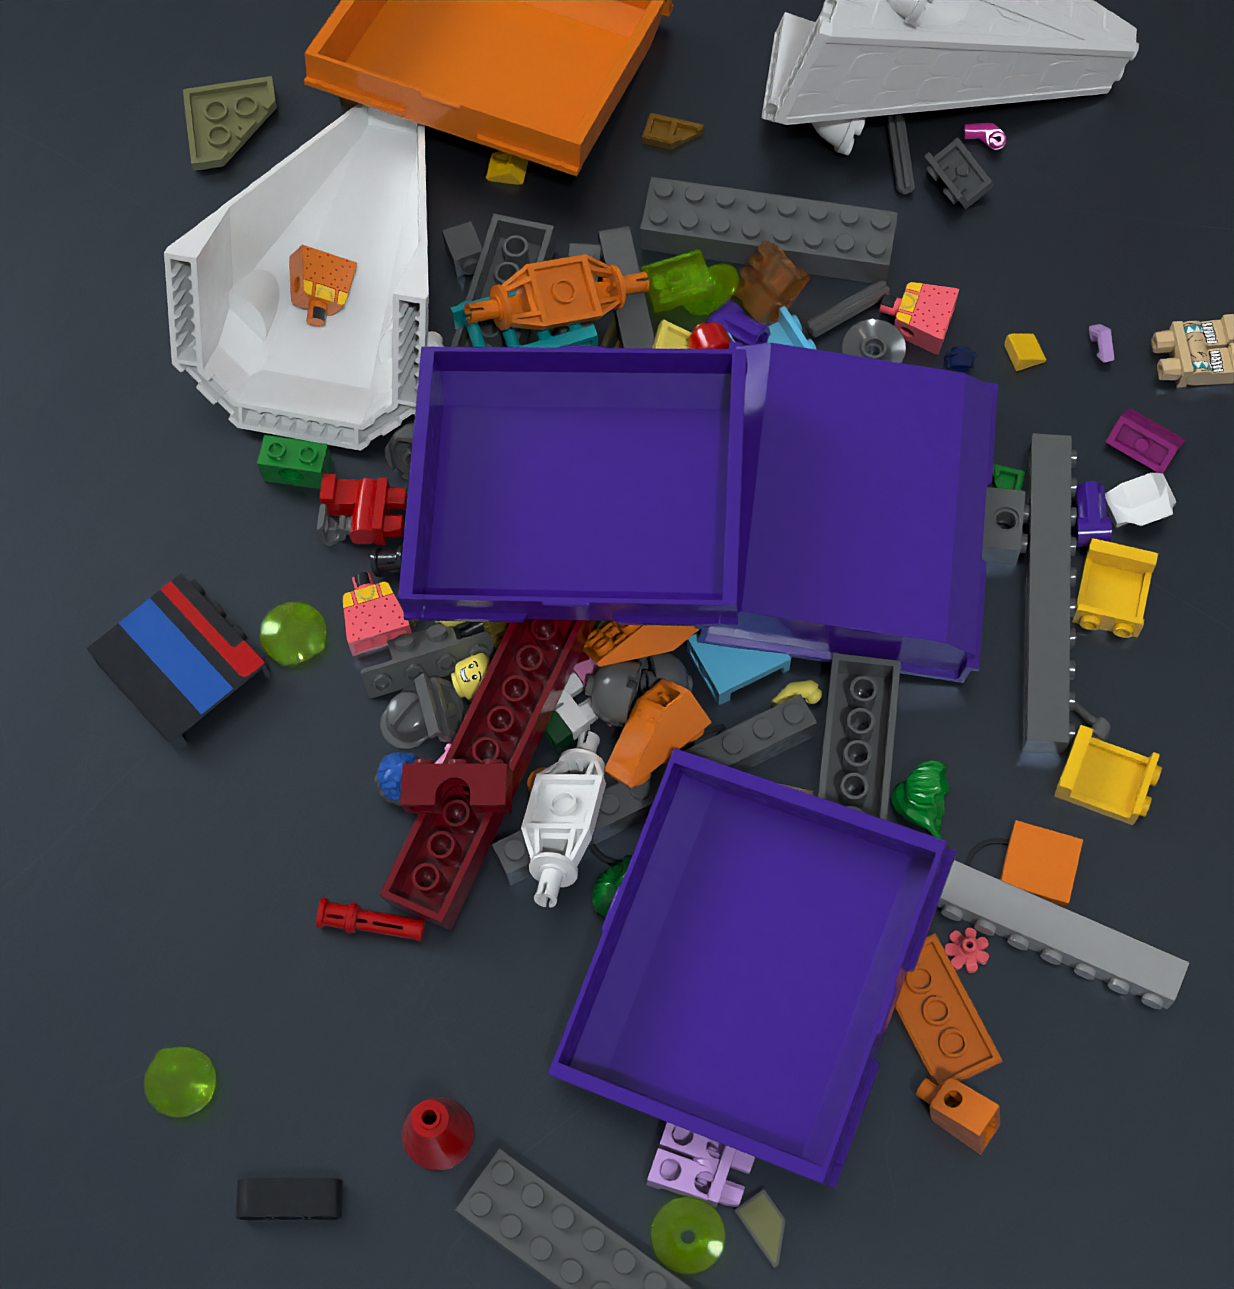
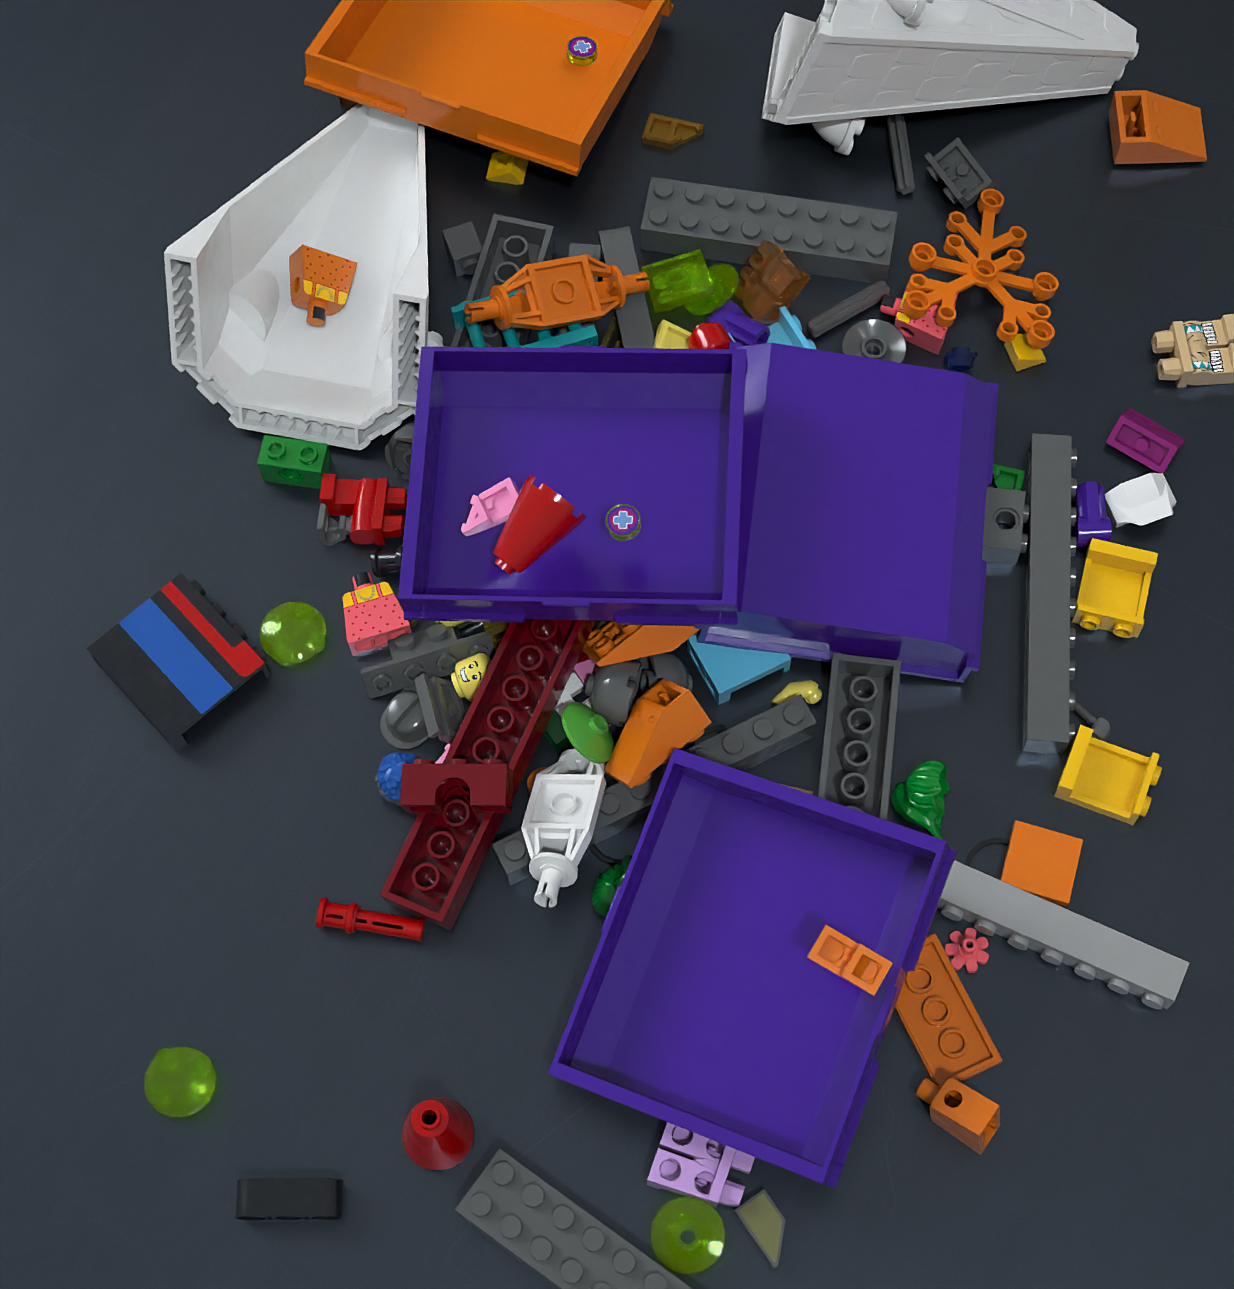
olive plate [183,76,277,171] -> none
dark pink arm [963,123,1006,150] -> none
lavender tile [1088,324,1115,362] -> none
none -> bright pink slope [461,477,520,537]
none -> red cone [492,474,586,575]
none -> bright green dish [562,702,614,764]
none -> tile [566,36,598,66]
none -> tile [605,504,642,541]
none -> orange slope [806,925,893,996]
none -> orange plant [903,188,1059,349]
none -> orange slope [1108,90,1207,164]

